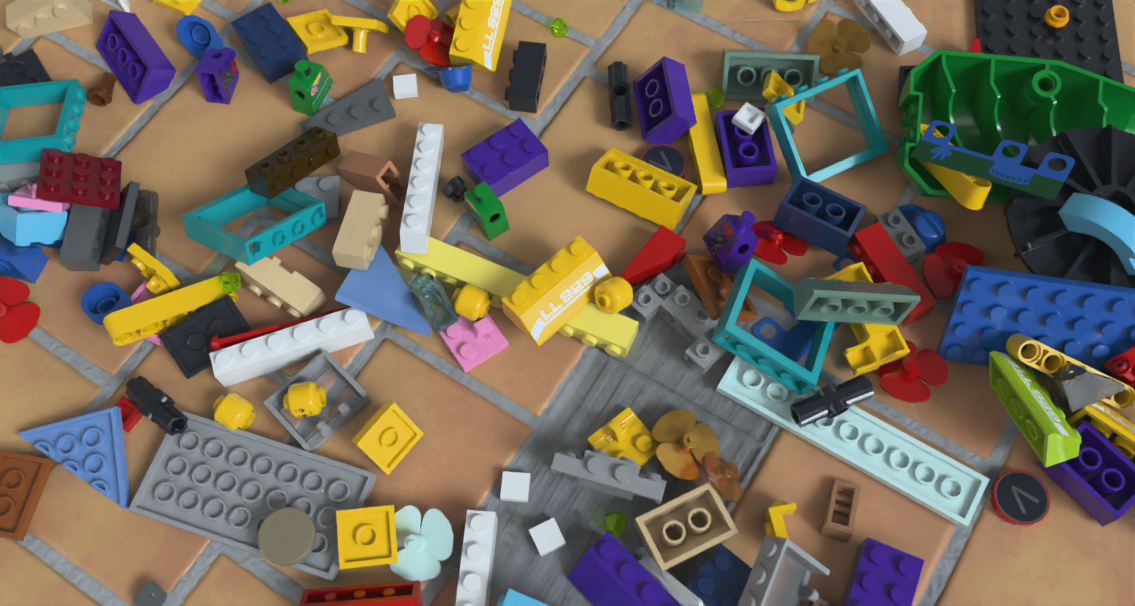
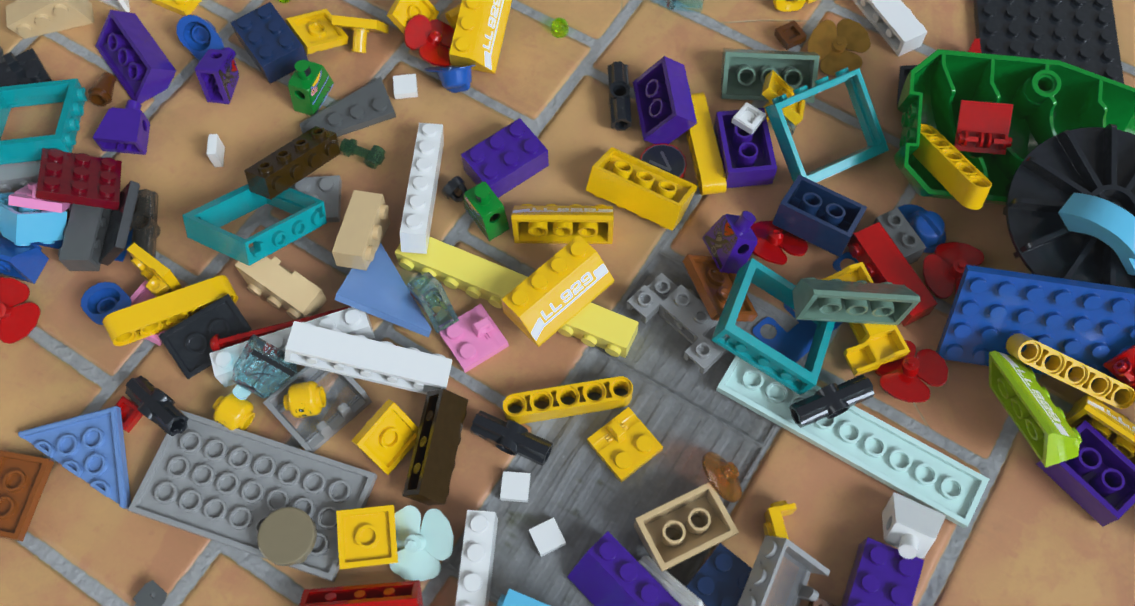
clear neon green hinge [219,271,241,294] -> none
nougat slope [337,150,408,210] -> none
yellow head [451,284,492,322] -> none
black brick [505,41,547,113] -> none
light grey bracket [551,449,667,504] -> none
yellow head [594,276,633,314] -> none
clear neon green hinge [602,512,626,536] -> none
red slope [619,225,687,287] -> none
pearl gold piece [651,409,720,482] -> none
clear neon green hinge [706,87,725,108] -> none
medium nougat slope [820,478,861,543] -> none
piece [910,120,1075,200] -> none
black tile [991,470,1050,526] -> none
light orange plate [1044,5,1069,28] -> none
clear smoke slope [1048,364,1126,412] -> none
none -> dark purple torso [93,100,150,155]
none -> white tile [206,134,225,167]
none -> clear light blue torso [232,334,297,400]
none -> white brick [284,321,453,395]
none -> clear green bar [340,138,385,169]
none -> dark brown brick [402,388,468,506]
none -> black piece [470,410,553,466]
none -> yellow beam [503,376,633,424]
none -> yellow slope [511,204,614,244]
none -> reddish brown plate [774,20,807,50]
none -> white torso [882,492,945,559]
none -> red hinge [954,100,1014,155]

